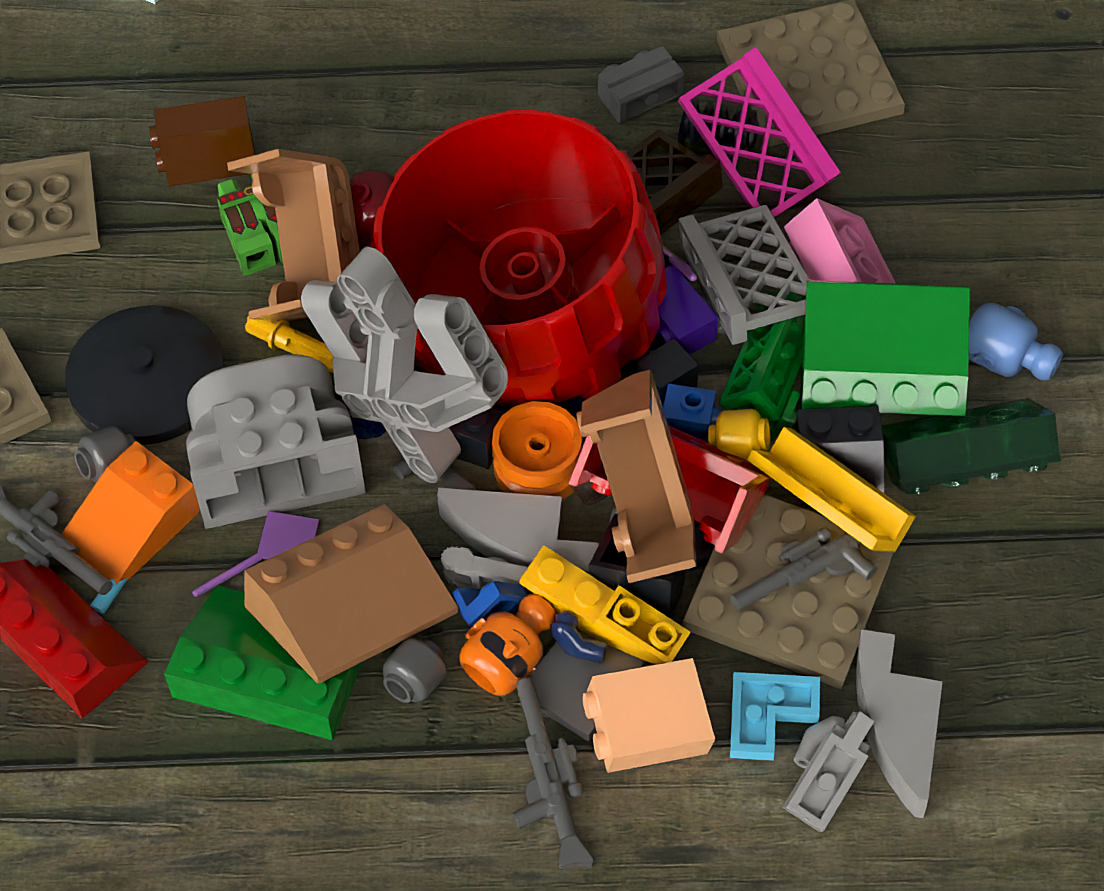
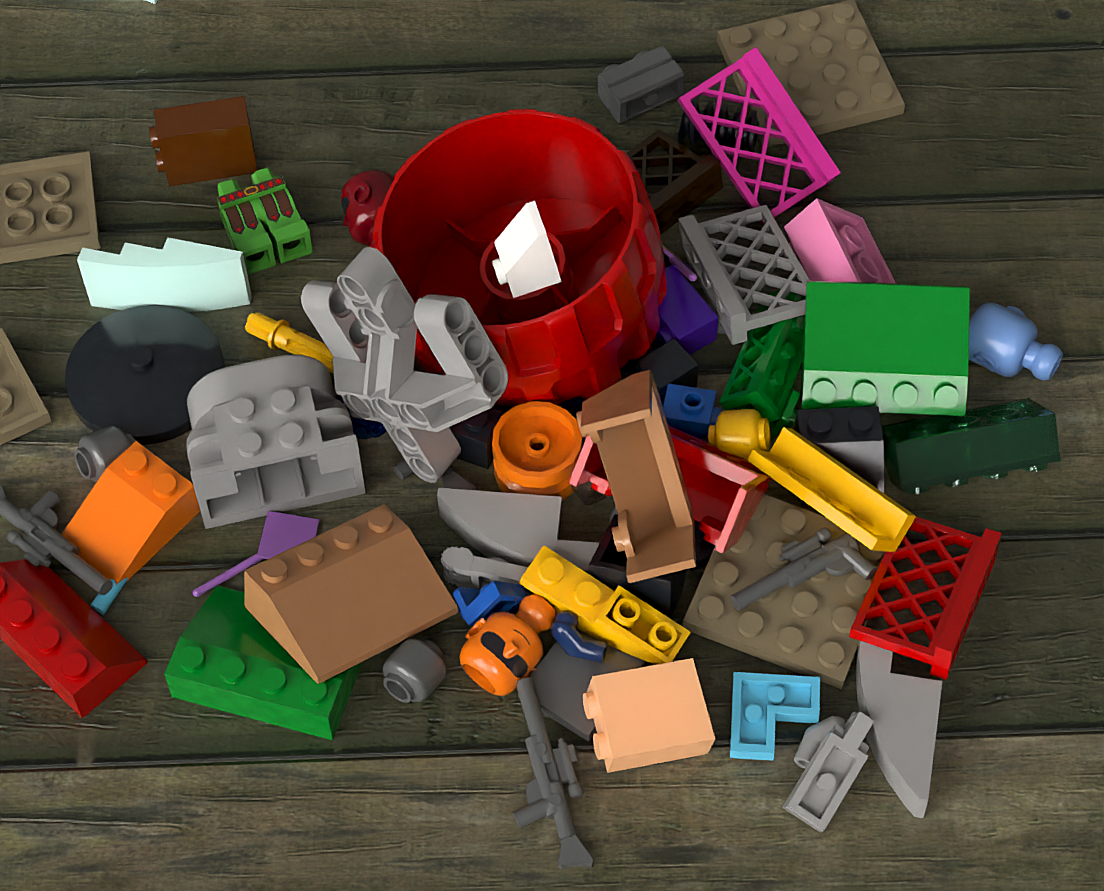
medium nougat windscreen [227,149,360,321] -> none
none -> light aqua slope [77,237,252,312]
none -> white slope [492,201,562,298]
none -> red fence [849,517,1002,680]

